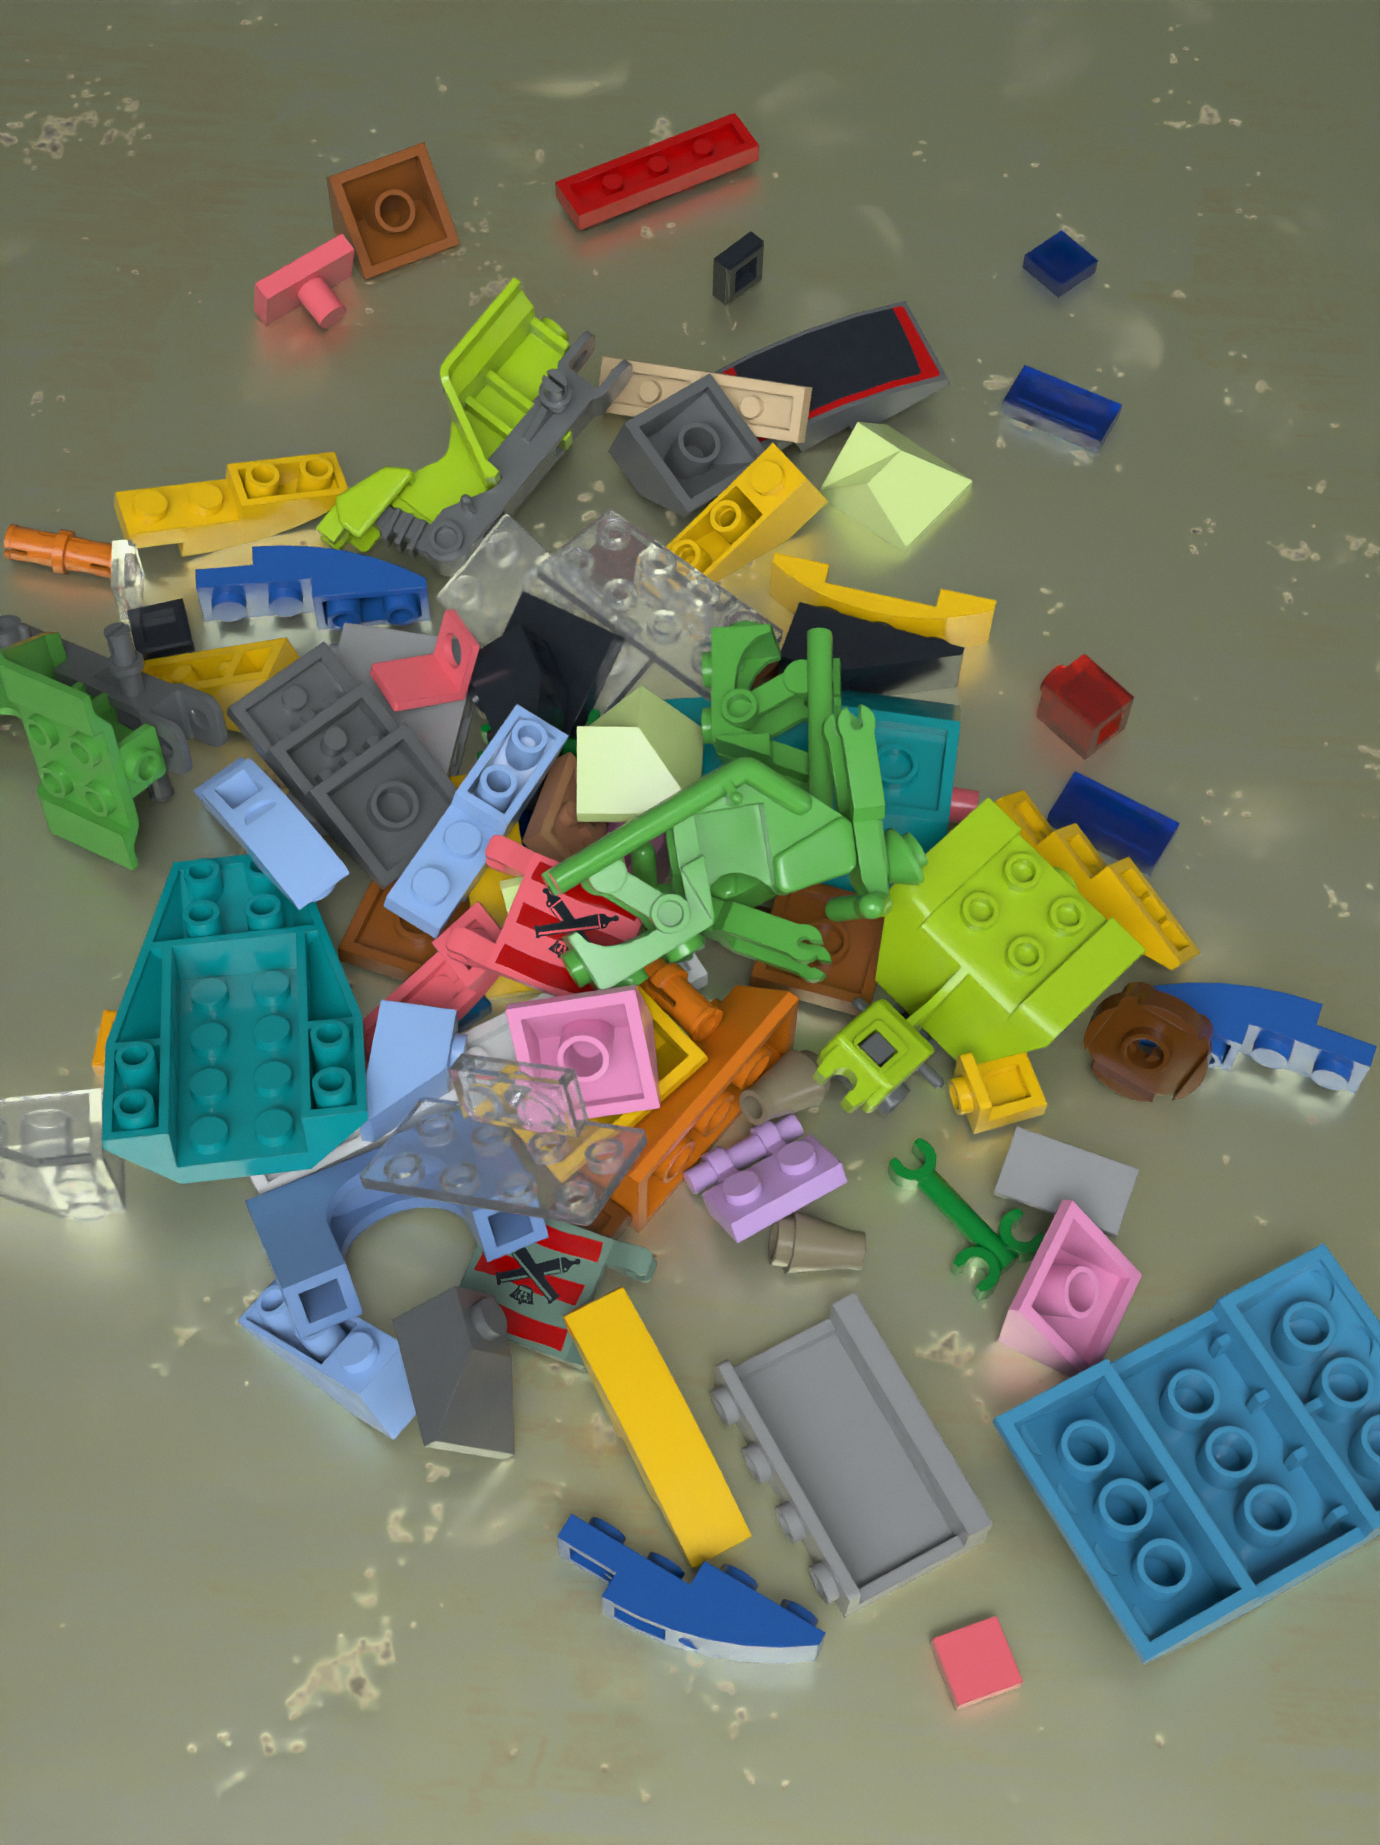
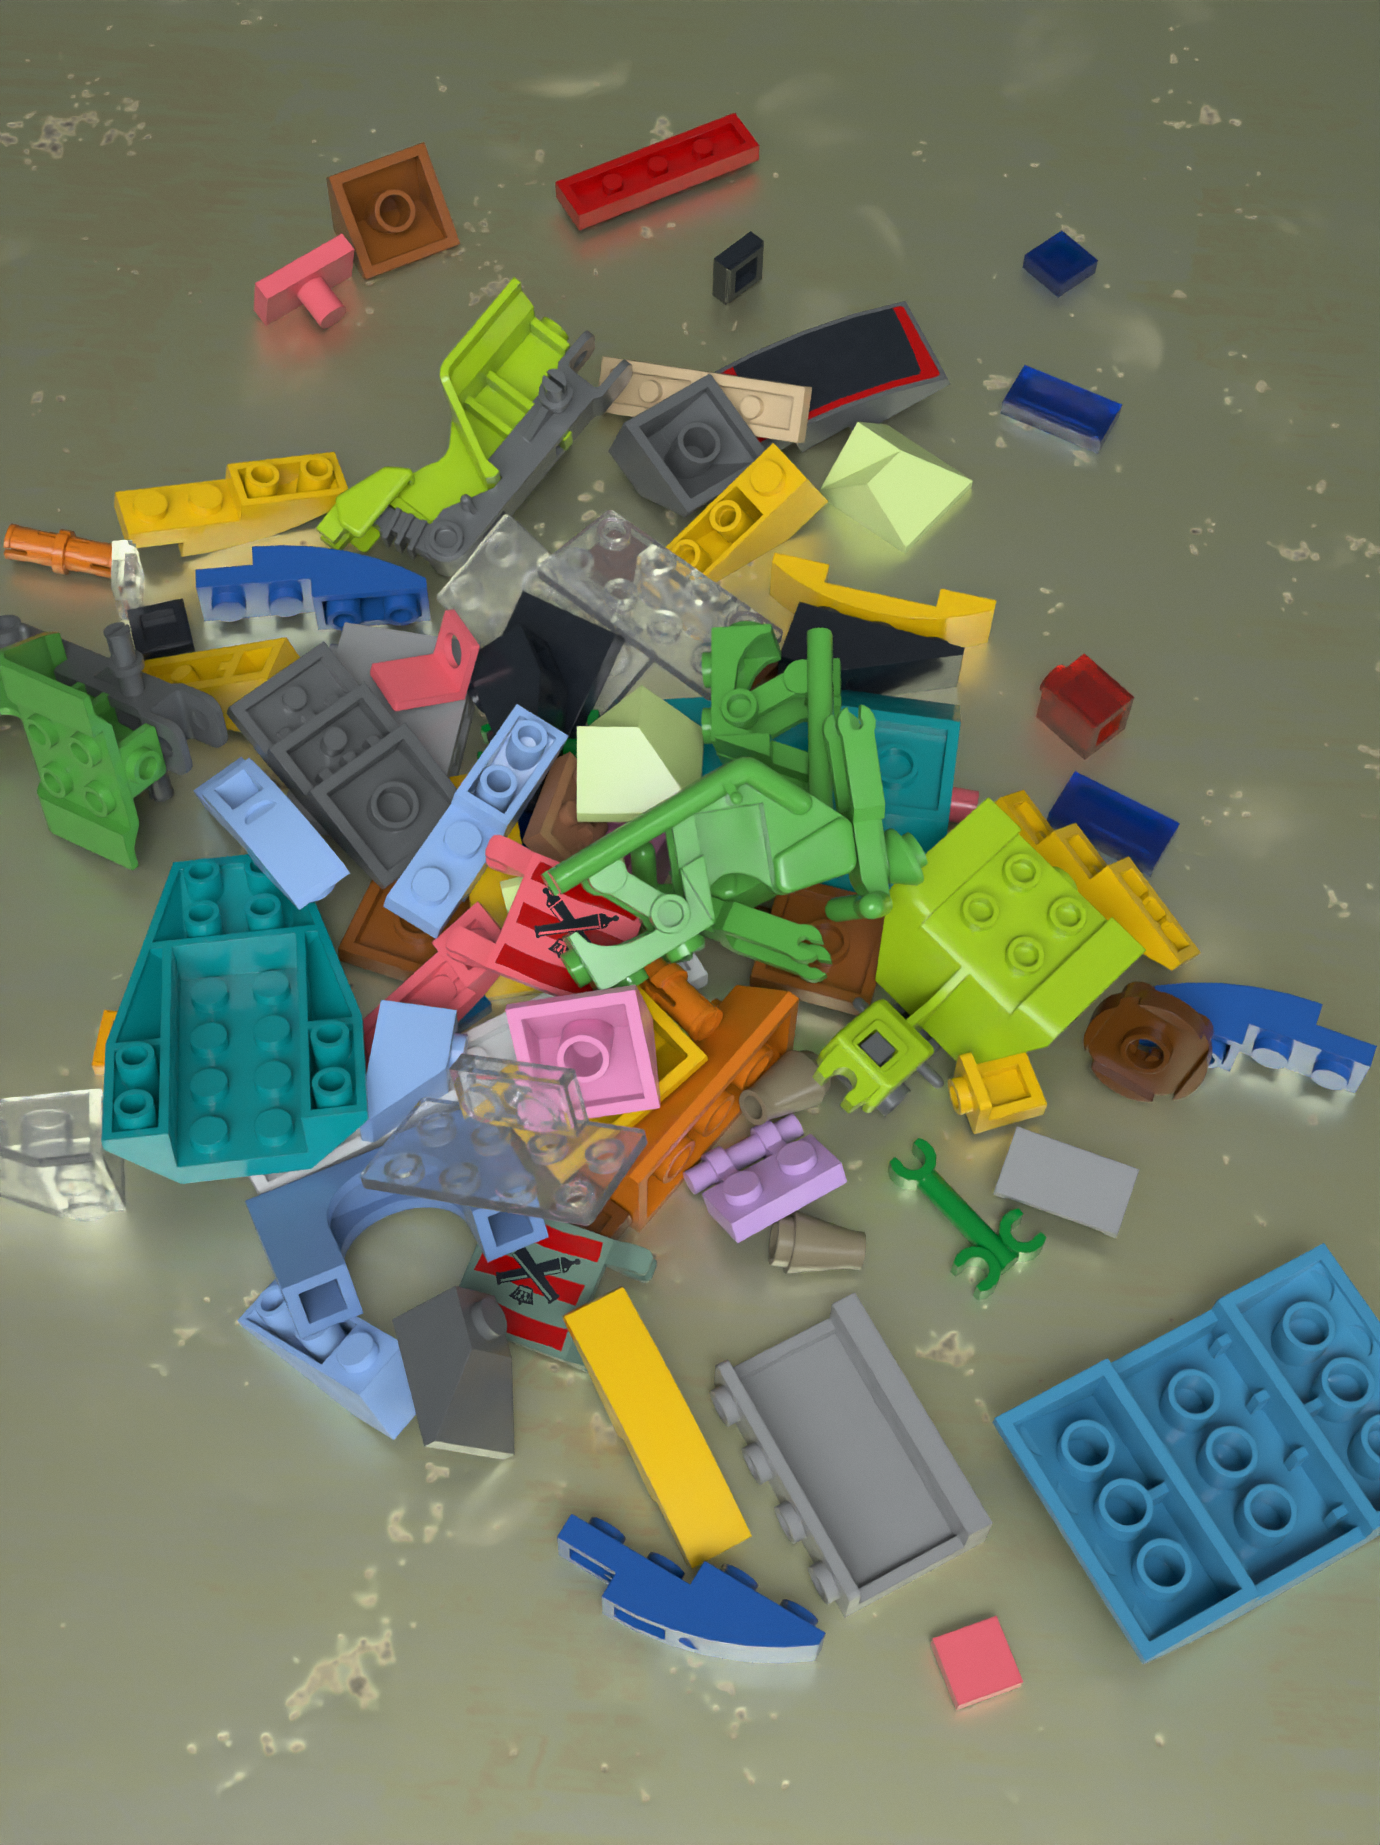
bright pink slope [998,1200,1142,1377] -> none

